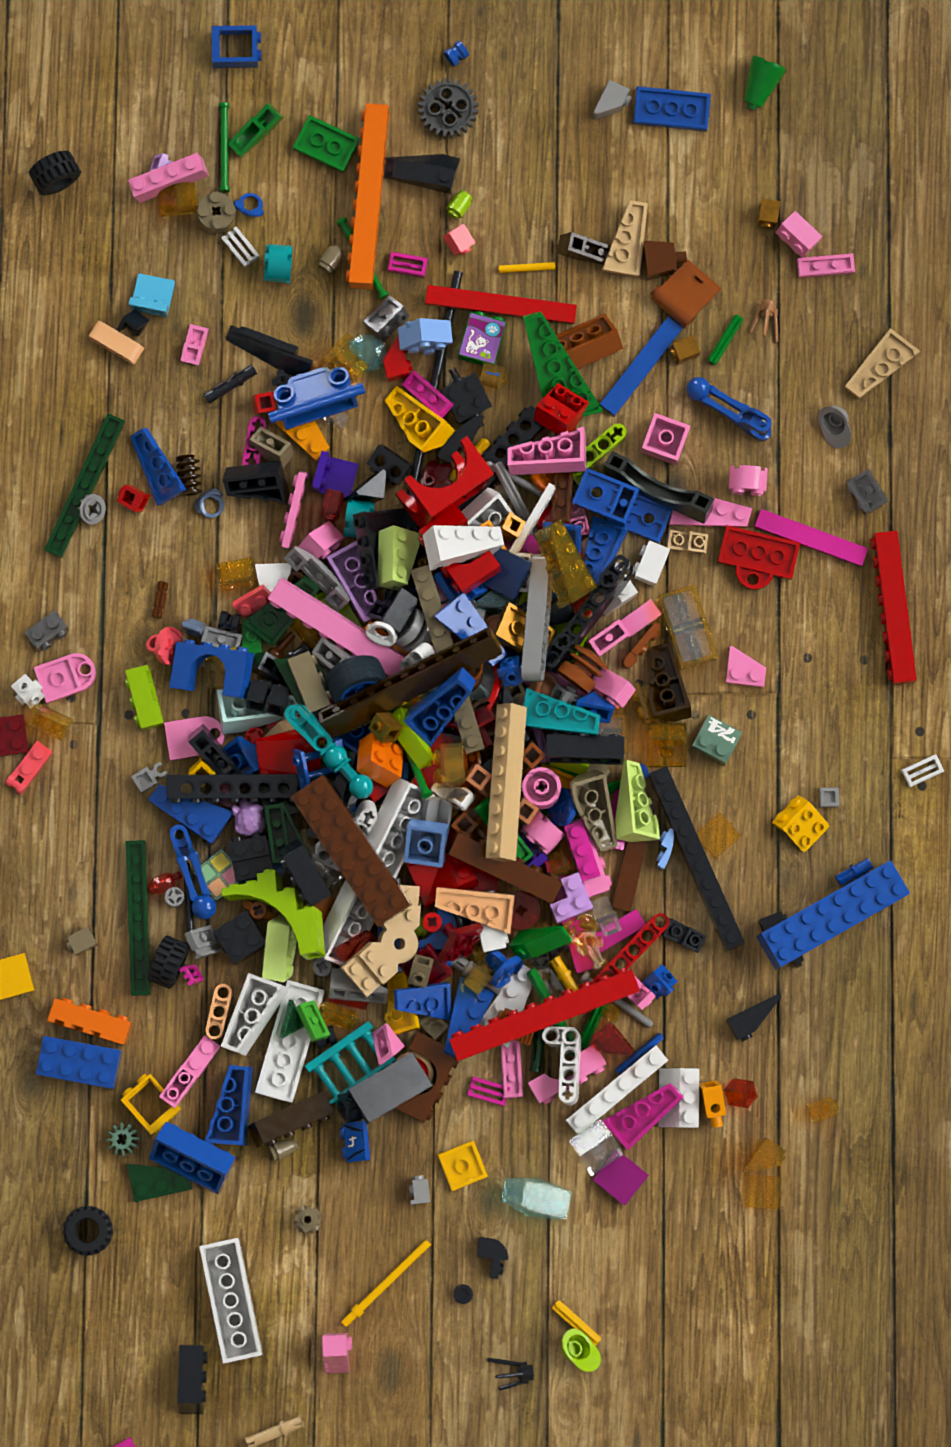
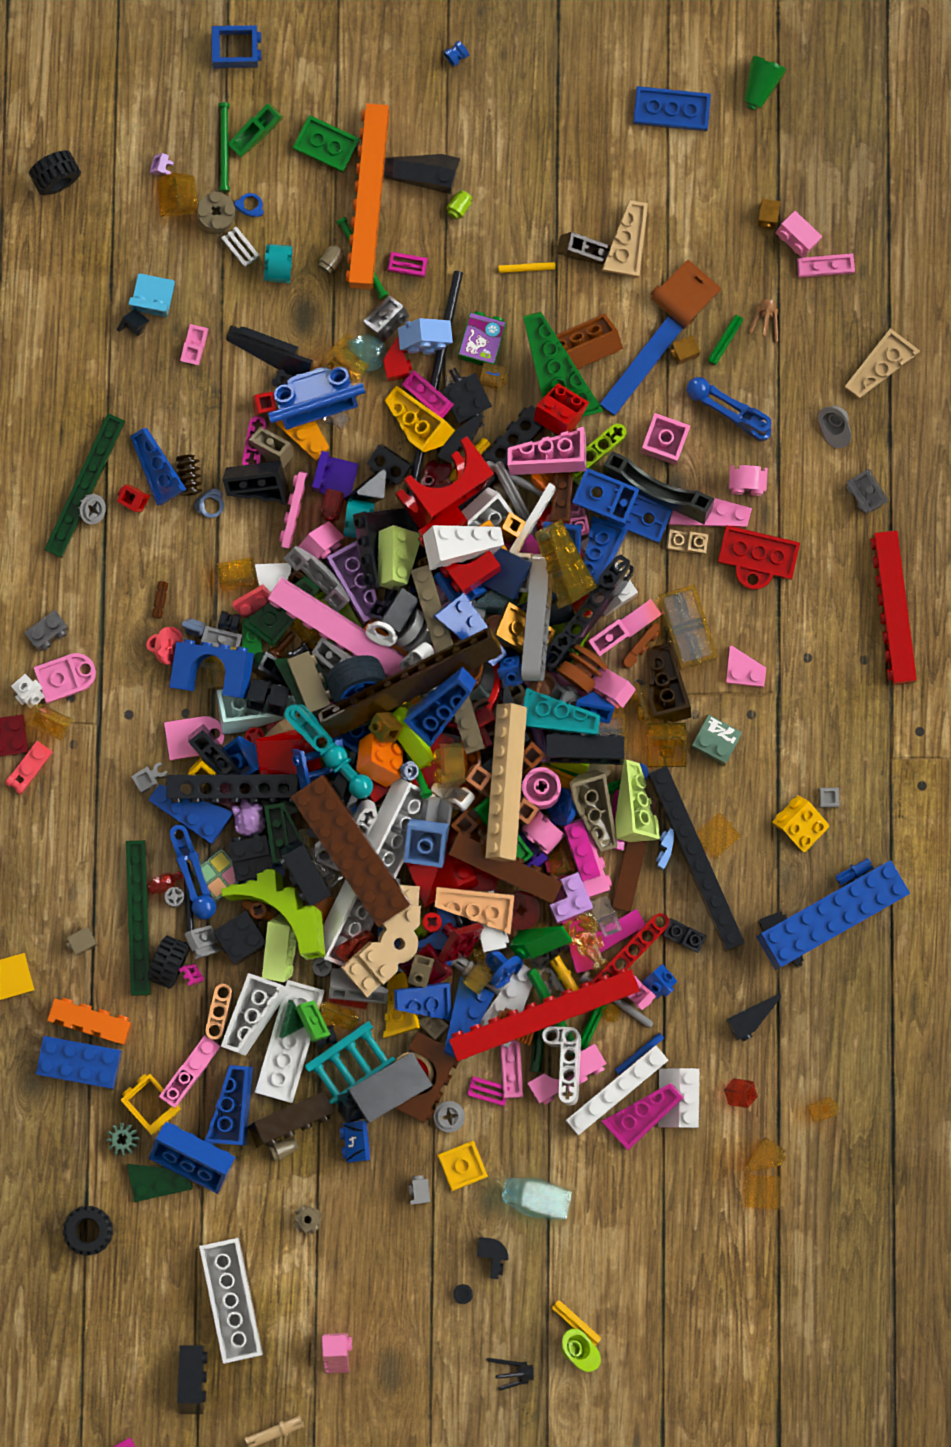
light nougat beam [88,321,144,365] -> none
lime wedge [125,664,164,731] -> none
bright pink arch [128,153,209,203] -> none
black pin [203,364,258,404] -> none
yellow bar [341,1240,431,1327] -> none
bright pink slope [372,1023,405,1065] -> none
dark grey gear [418,78,478,139] -> none
red tile [425,285,577,324] -> none
brick [442,224,475,256] -> none
clear brick [569,1119,623,1176] -> none
clear red slope [591,1022,636,1056] -> none
magenta slope [592,1149,649,1206] -> none
light grey slope [593,80,631,119] -> none
white brick [634,541,670,587] -> none
reddish brown torso [643,241,687,281] -> none
light orange torso [699,1080,726,1128] -> none
dark pink tile [754,509,868,567] -> none
white tile [901,754,944,788] -> none
none -> sand blue plate [400,761,419,780]
none -> light grey gear [434,1101,465,1132]

